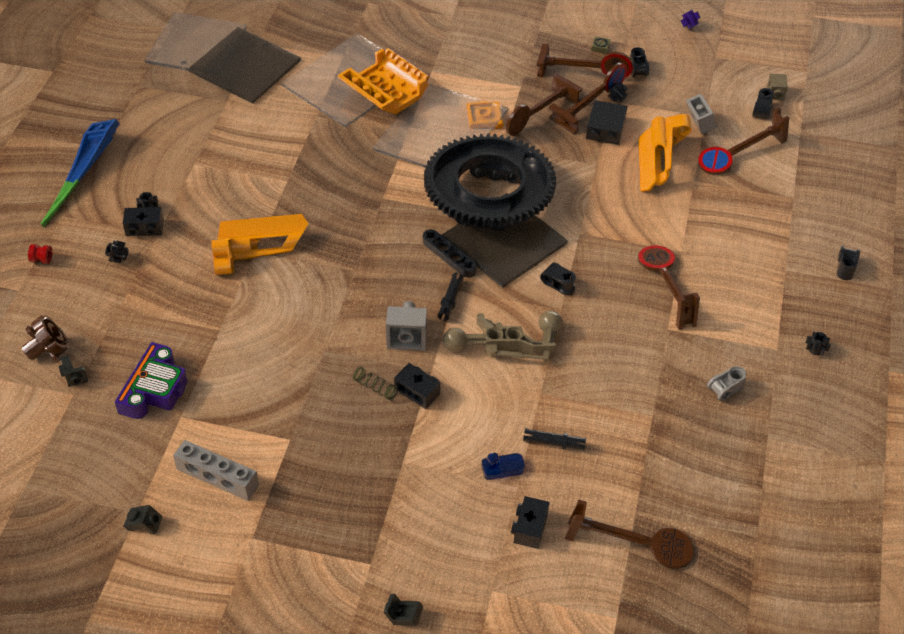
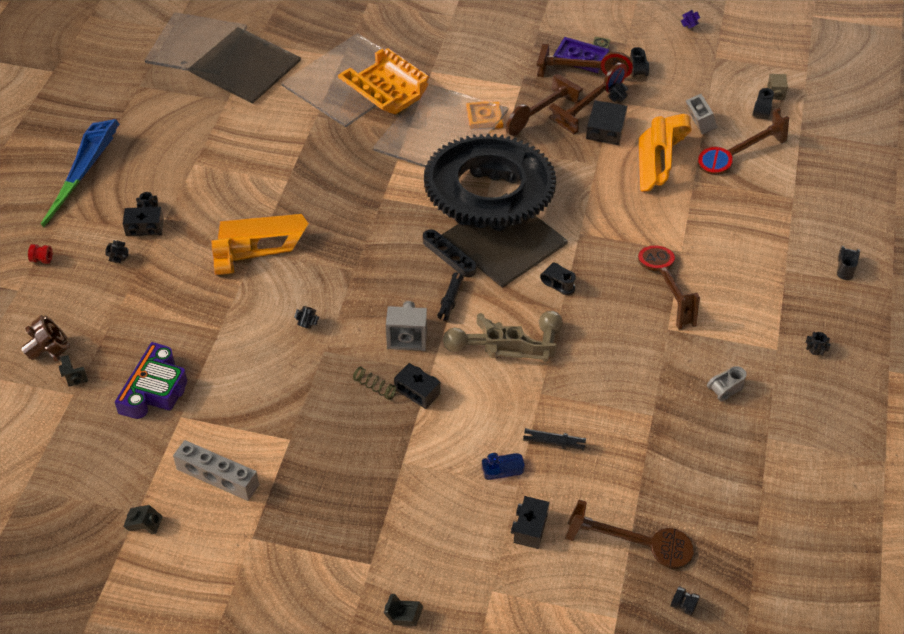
none -> black gear [294,306,319,329]
none -> dark purple plate [553,37,609,73]
none -> black wheel [670,586,700,616]

